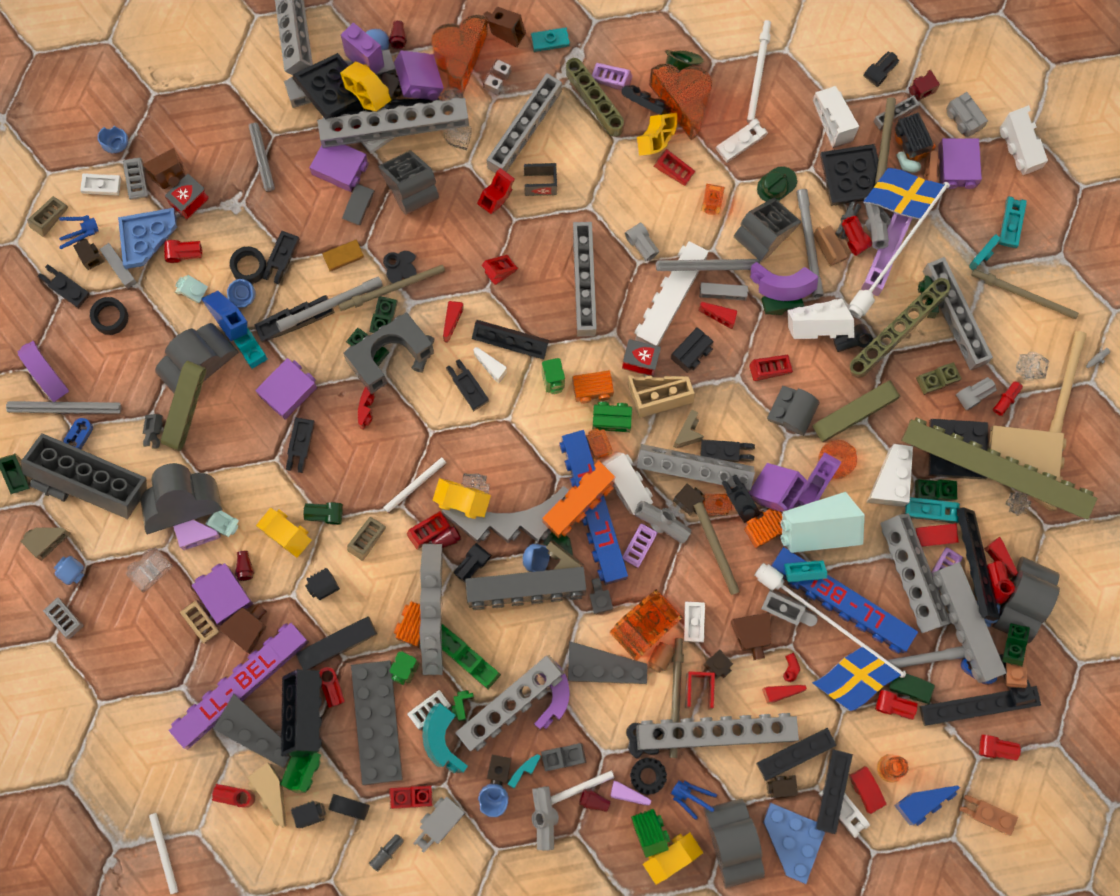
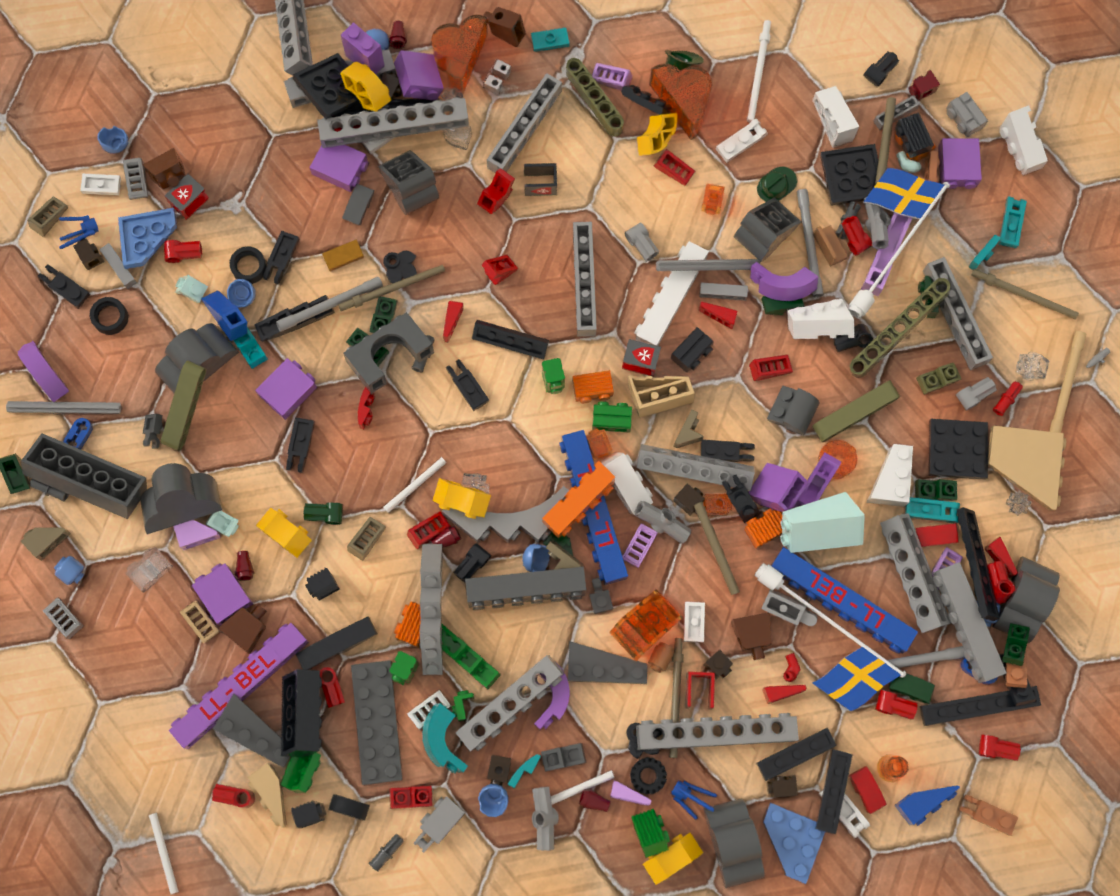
light grey axle [249,123,275,191] -> none
white slope [473,347,507,384] -> none
teal plate [784,560,827,582] -> none
olive brick [901,417,1098,520] -> none

